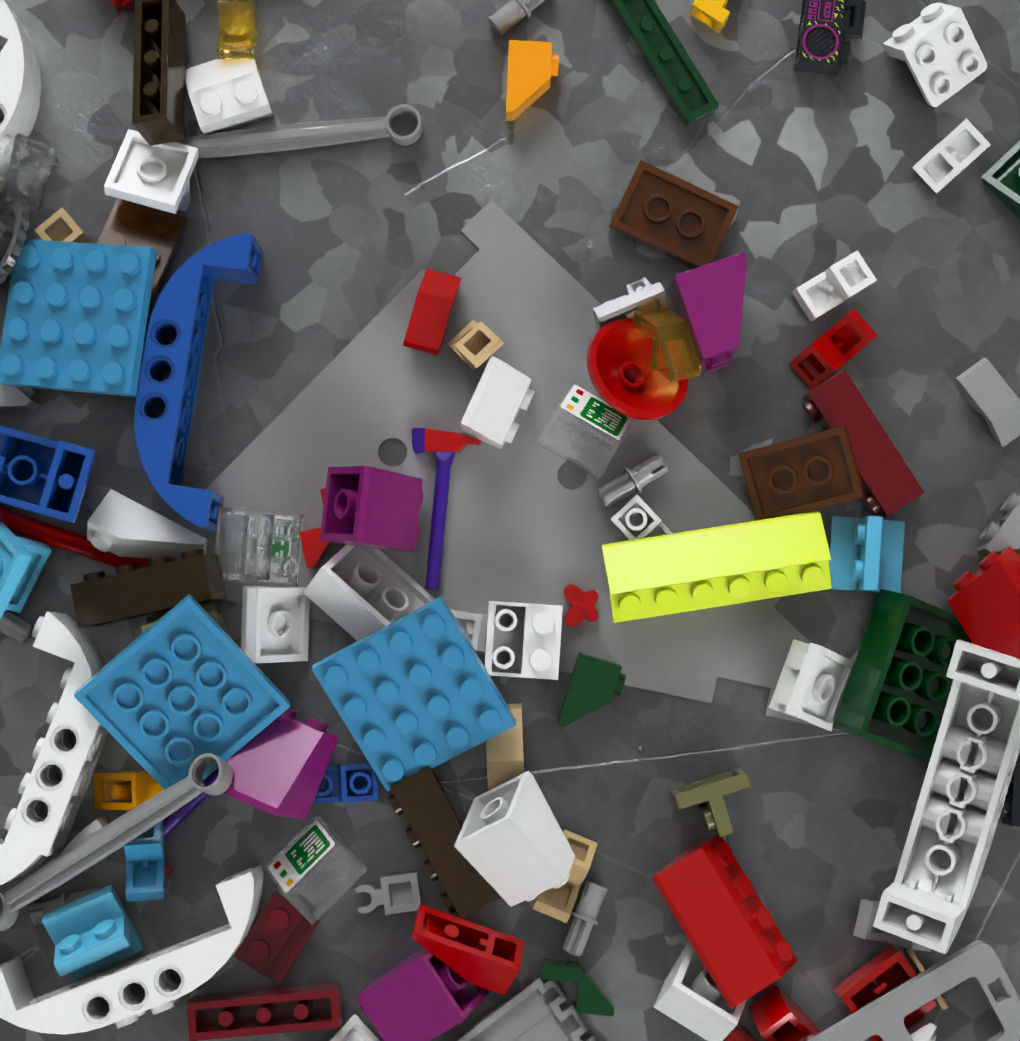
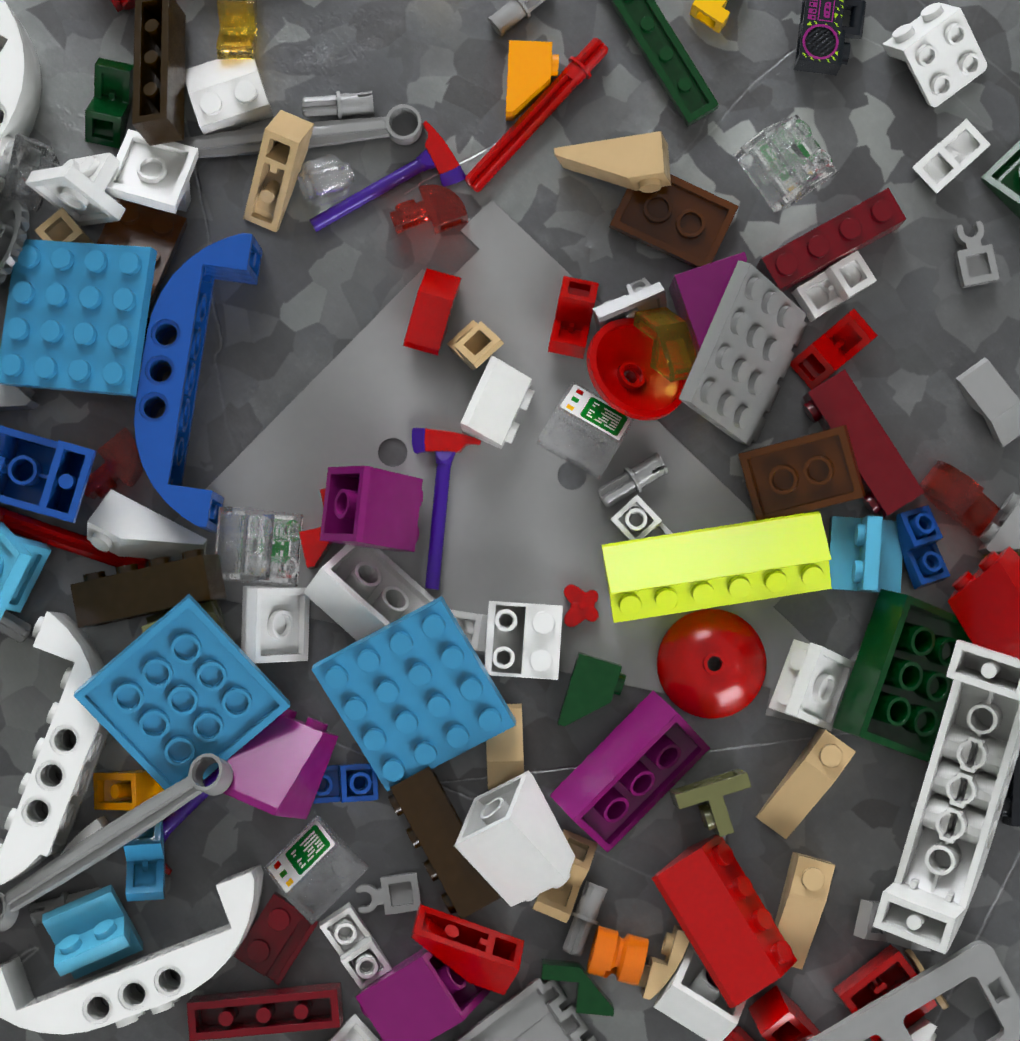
none -> white bracket [25,152,126,226]
none -> clear red brick [84,427,144,499]
none -> dark green slope [85,58,133,149]
none -> tan slope [243,110,314,232]
none -> clear head [297,154,354,207]
none -> light grey axle [302,90,374,120]
none -> dark purple piece [310,120,466,232]
none -> white slope [319,902,392,990]
none -> clear red brick [389,184,468,235]
none -> red axle [465,38,608,192]
none -> red slope [548,276,599,359]
none -> magenta slope [549,690,710,853]
none -> tan slope [554,131,671,193]
none -> orange wheel [586,925,649,986]
none -> tan slope [638,925,689,1000]
none -> red dish [657,609,767,719]
none -> light grey hinge [679,260,807,446]
none -> clear slope [733,115,838,213]
none -> dark red brick [756,188,906,292]
none -> tan slope [756,728,856,839]
none -> tan slope [775,852,835,969]
none -> blue slope [896,505,950,590]
none -> clear red brick [919,460,1000,537]
none -> light grey plate [954,221,1000,289]

